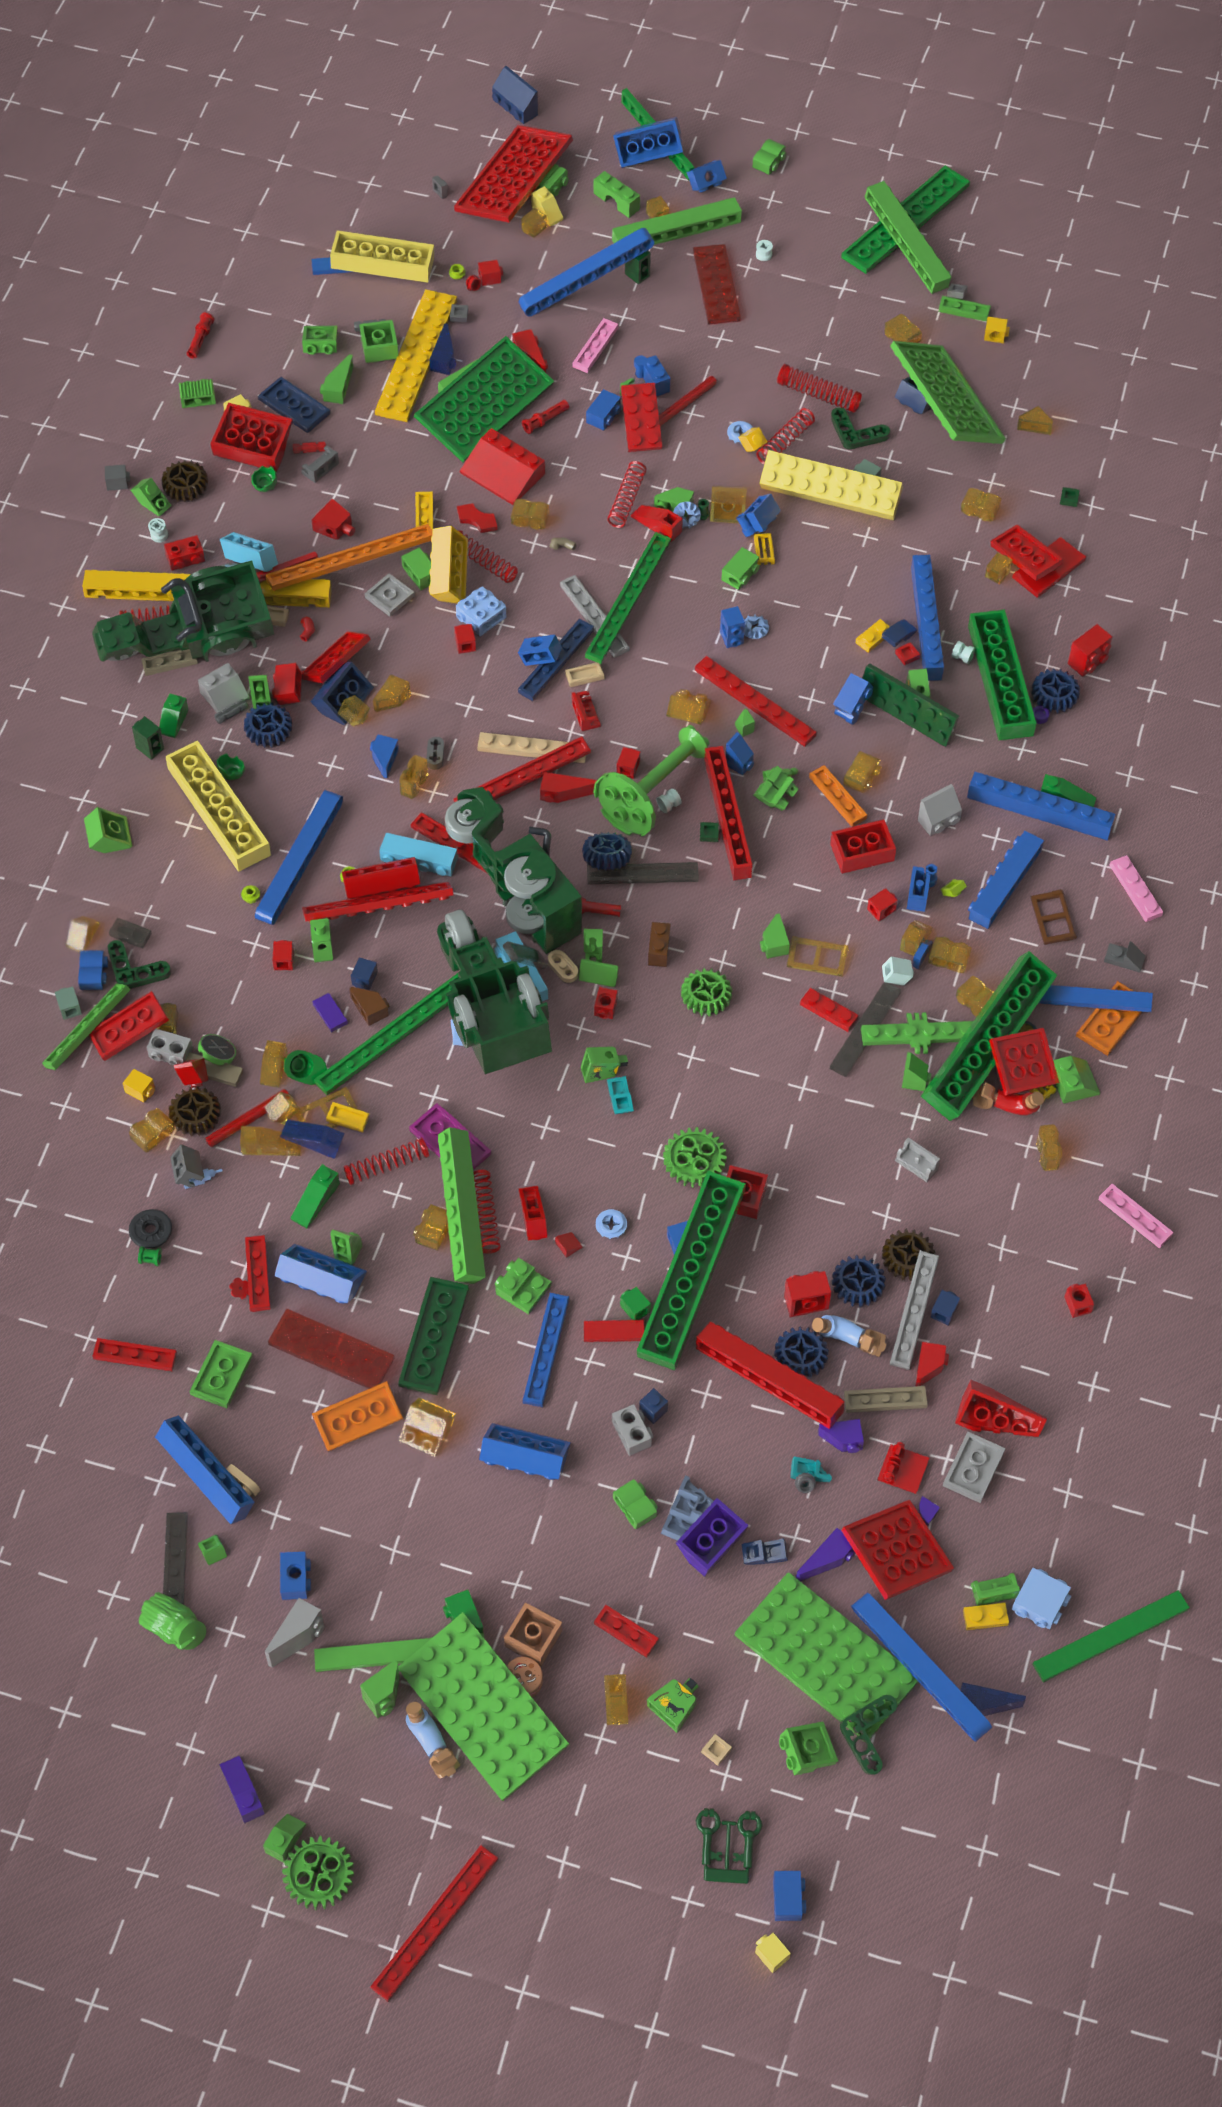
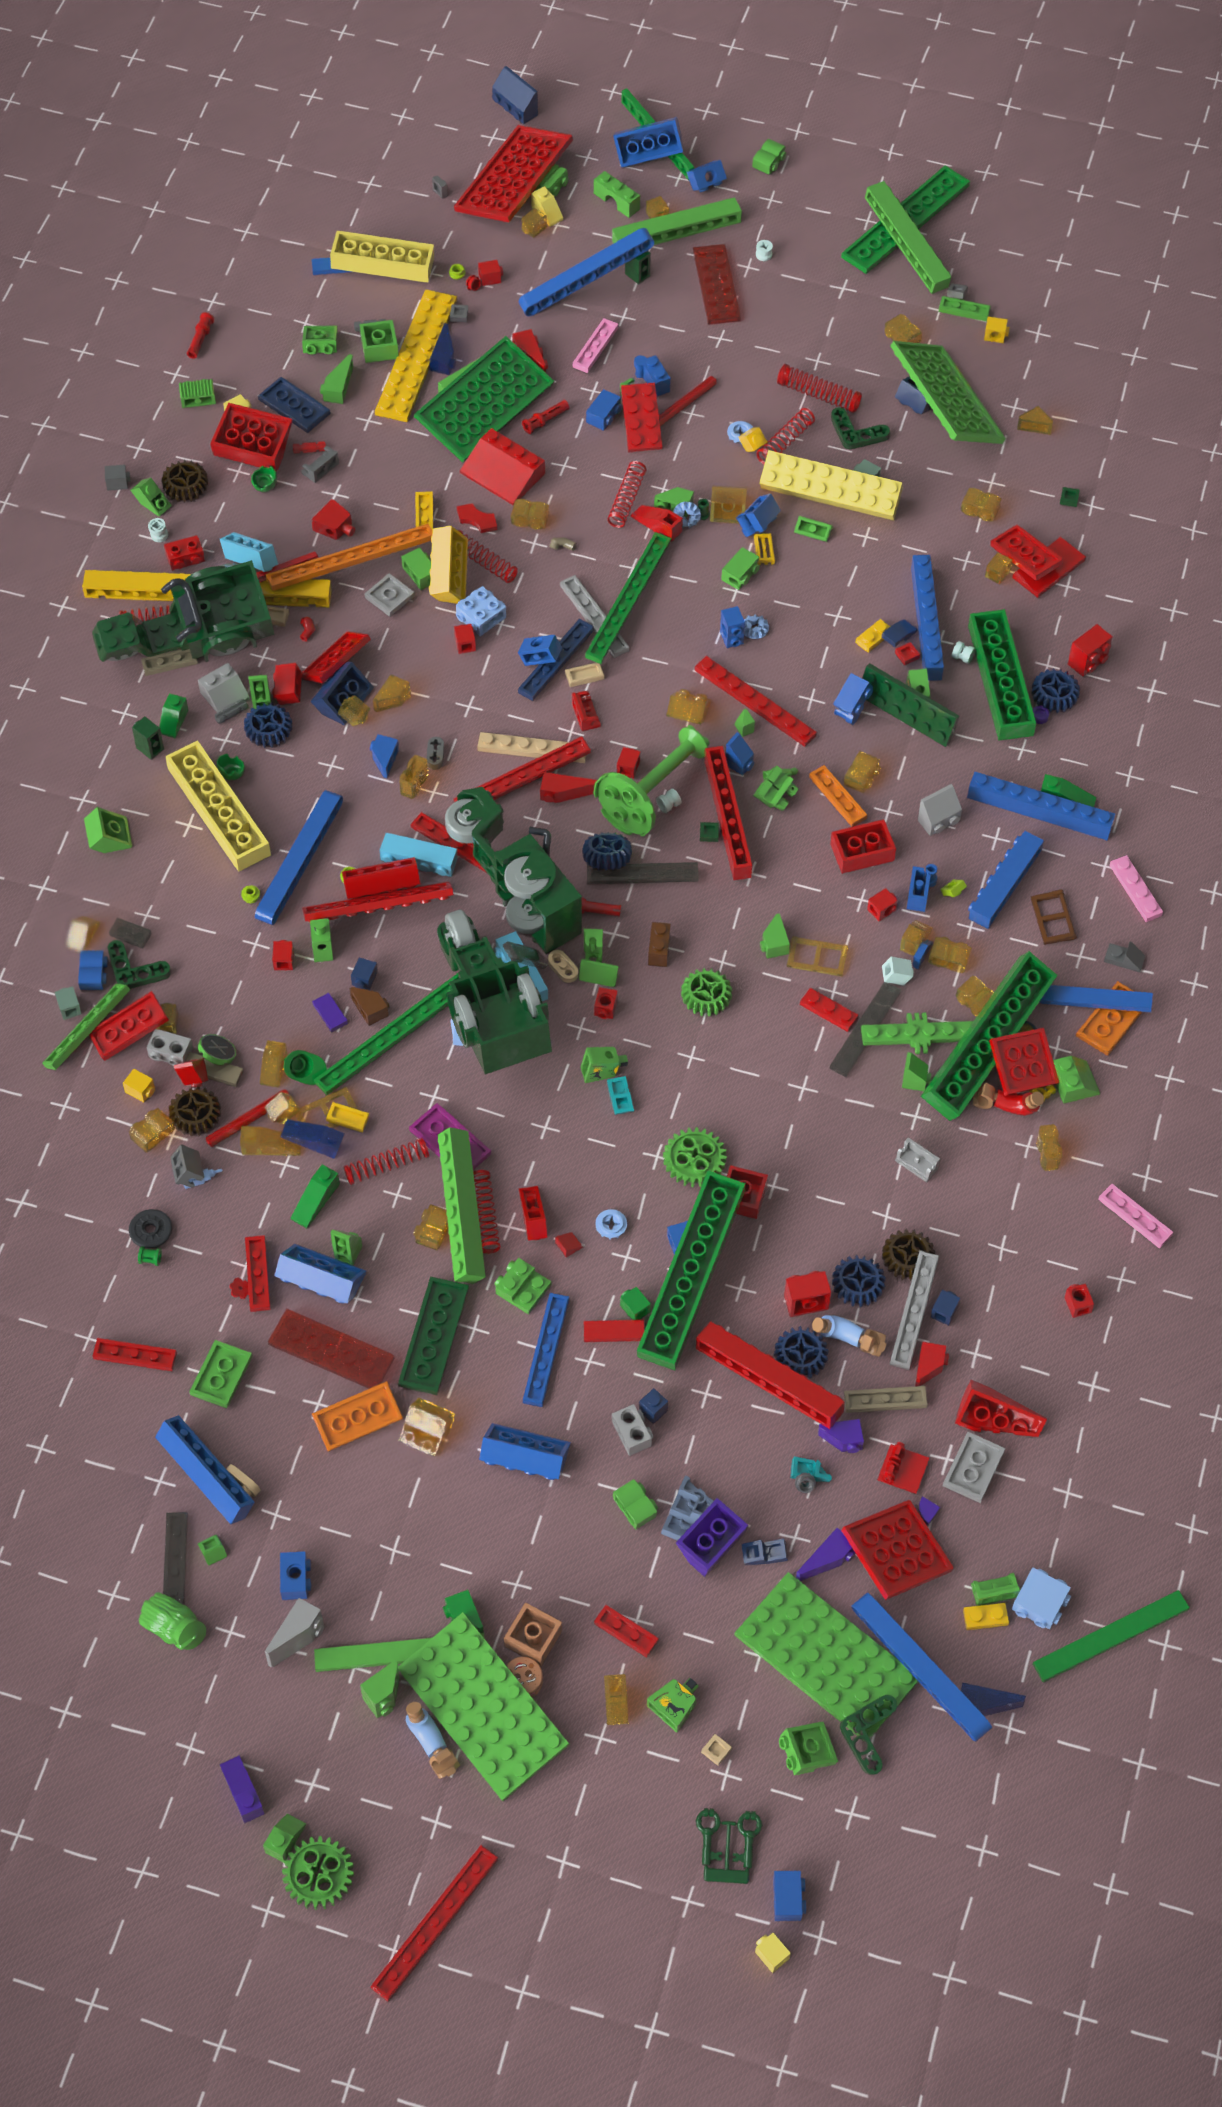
none -> bright green slope [794,516,833,542]

